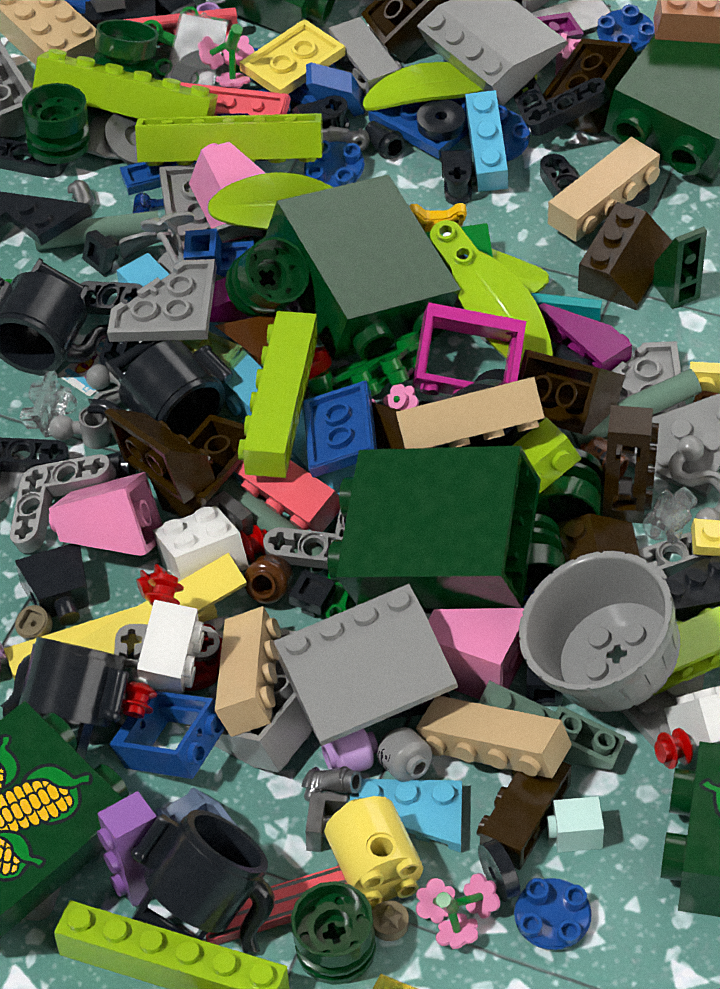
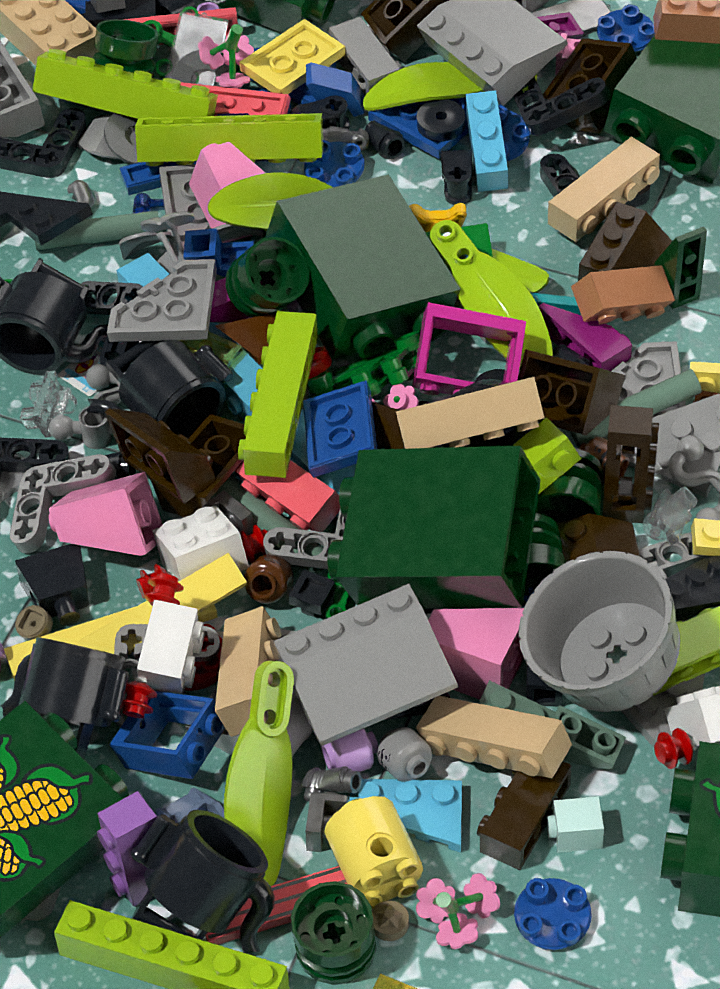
dark green wheel [22,83,91,164] -> none
black tile [82,230,120,275] -> none
black piece [478,839,520,902] -> none
none -> lime plant [224,660,294,886]
none -> nougat brick [571,265,675,324]

